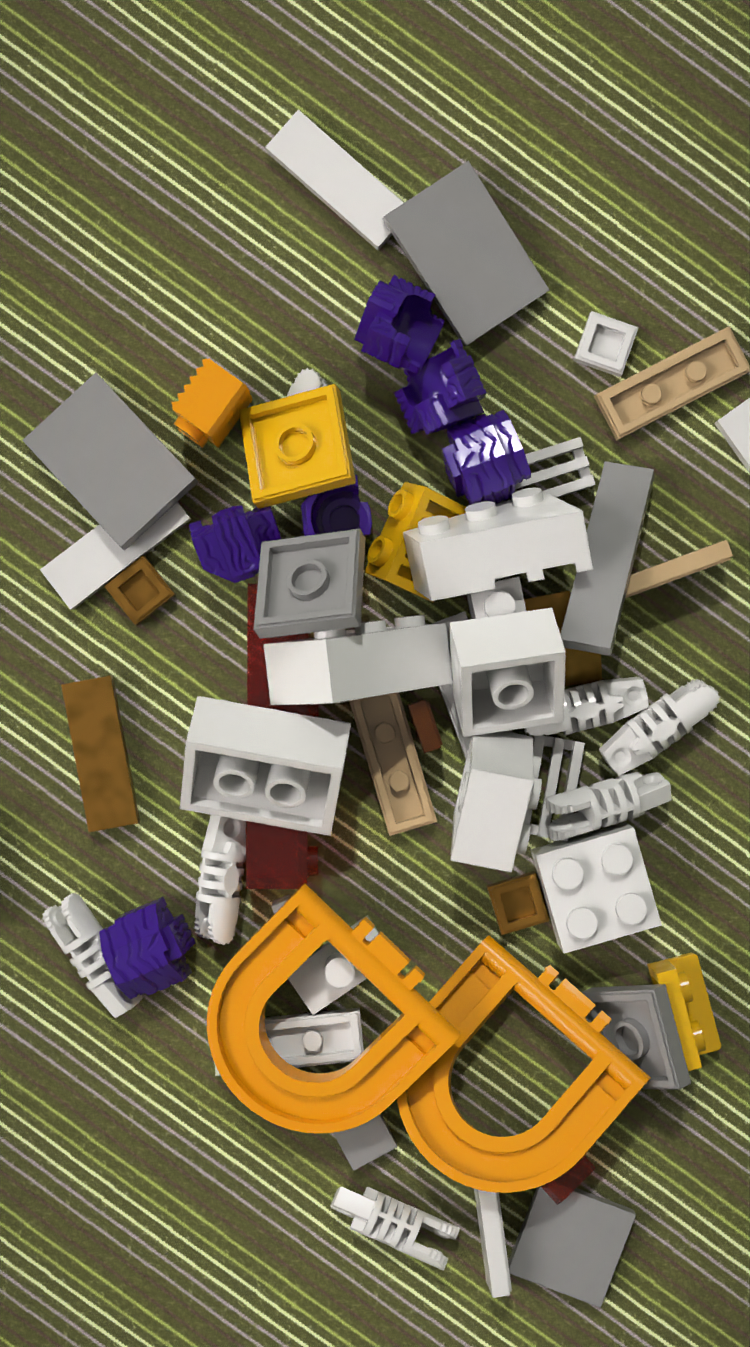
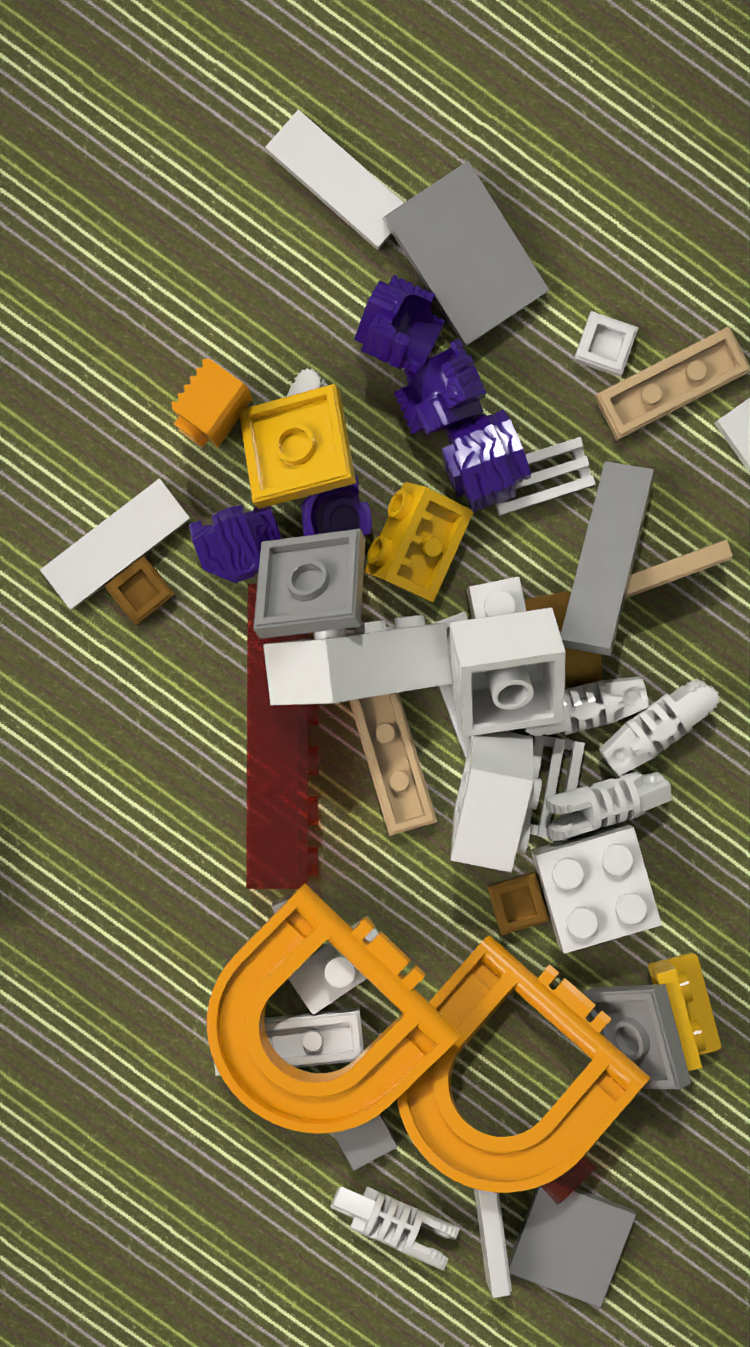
light grey tile [22,373,198,551] -> none
white hinge [42,893,143,1018] -> none
pearl gold tile [61,675,140,832] -> none
dark purple hair [99,897,196,999] -> none
white slope [180,696,351,836] -> none
white hinge [194,815,246,945] -> none
white wedge [403,487,593,601] -> none
reddish brown tile [407,699,443,753] -> none

